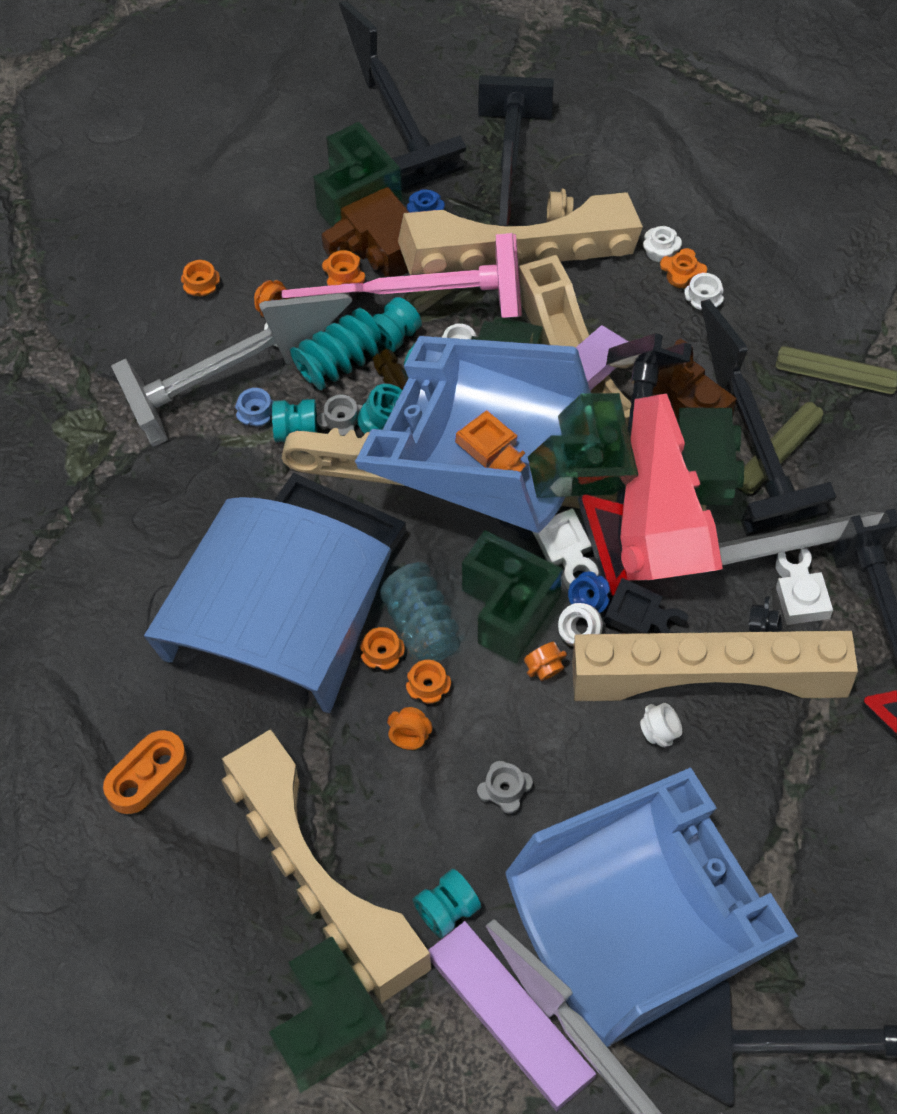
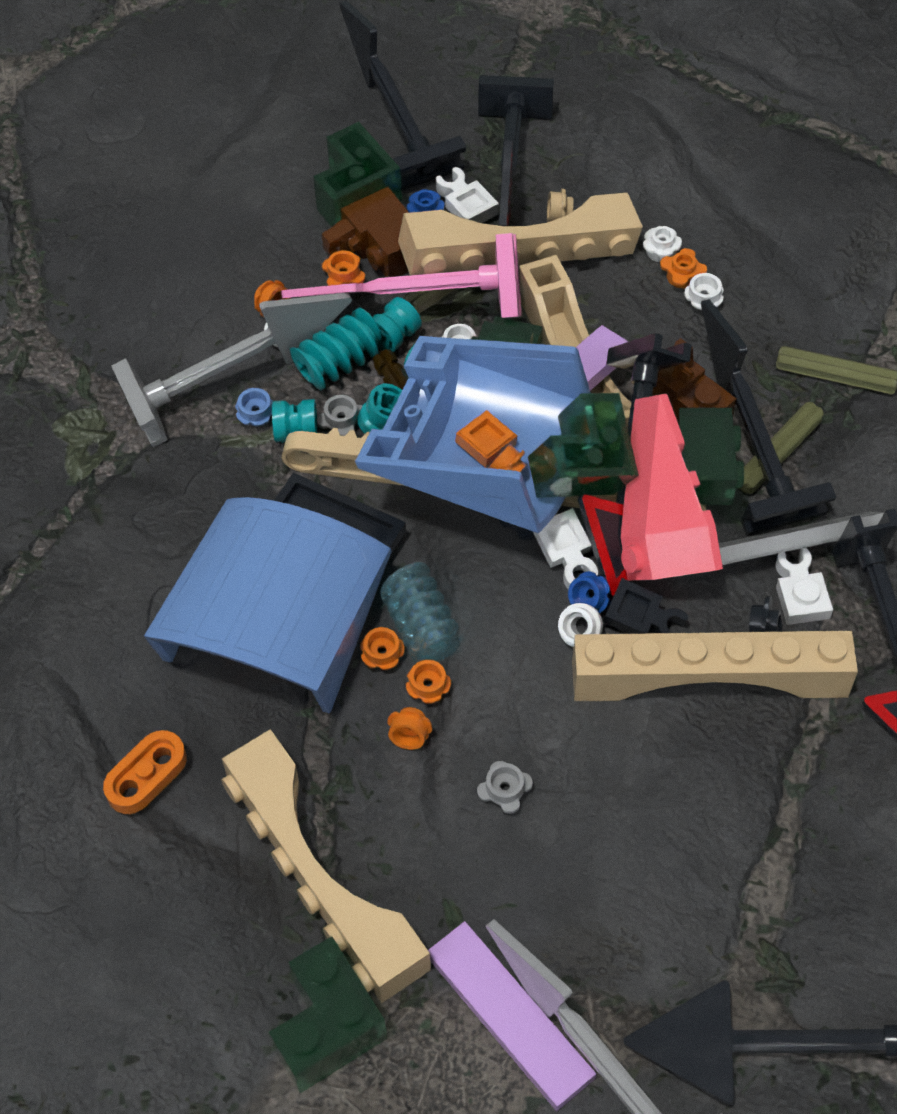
orange plate [181,260,220,297] -> none
teal wheel [412,869,481,939] -> none
clear green brick [462,530,563,663] -> none
medium blue windscreen [505,768,798,1047] -> none
orange plate [523,641,567,681] -> none
white plate [640,703,682,747] -> none
none -> white plate [436,167,499,223]

